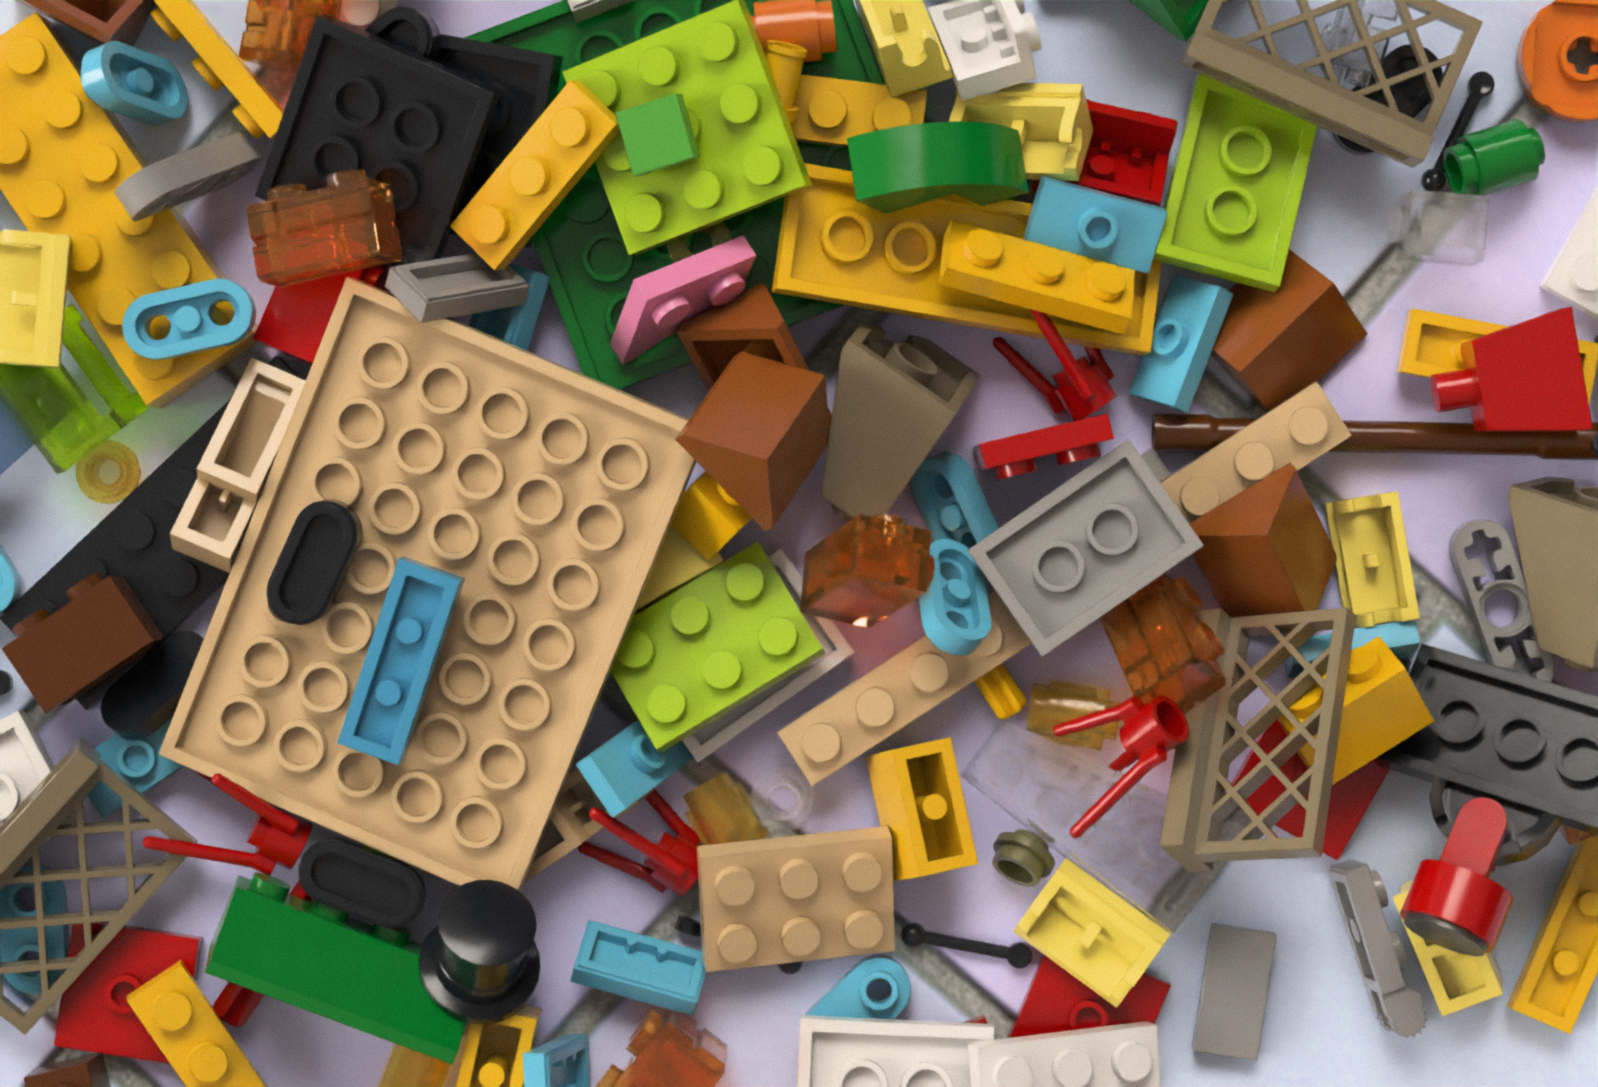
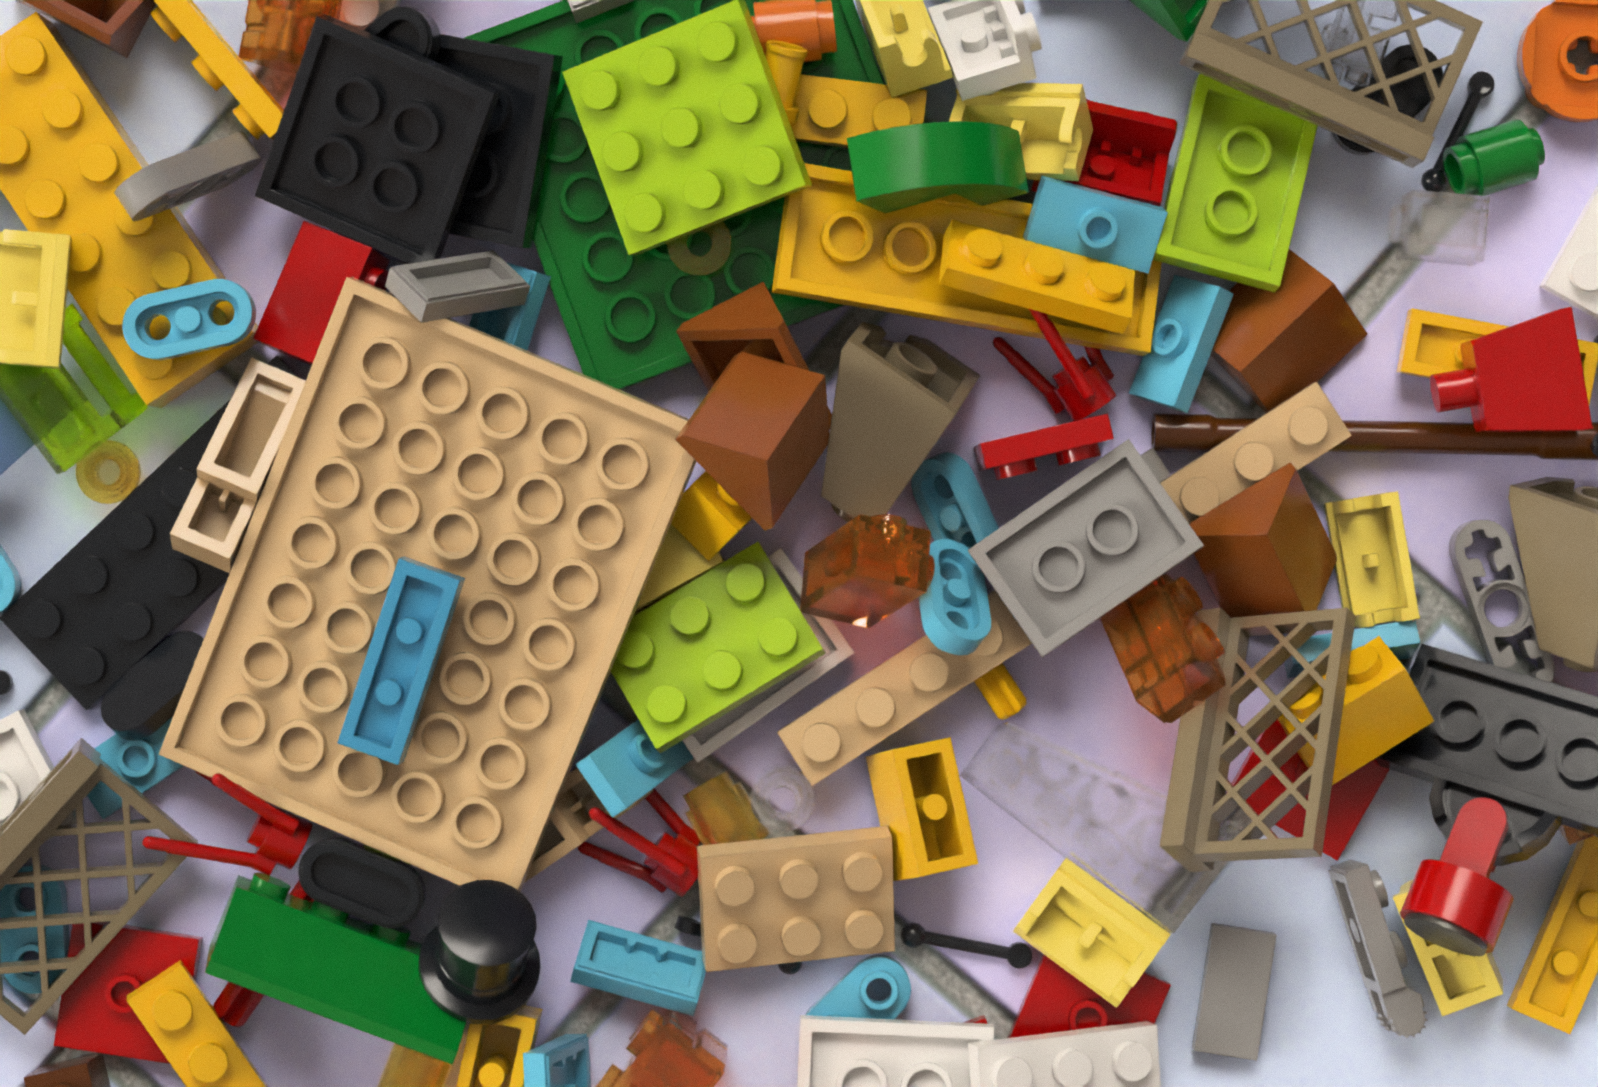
reddish brown brick [1,572,165,713] -> none
medium azure plate [80,41,188,126] -> none
clear orange brick [246,170,402,288] -> none
black tile [267,499,363,625] -> none
yellow plate [450,80,620,270] -> none
bright pink wing [610,235,757,365] -> none
bright green tile [615,93,700,177] -> none
olive plate [992,829,1055,887] -> none
clear yellow brick [1026,679,1121,751] -> none
red plant [1053,695,1189,838] -> none

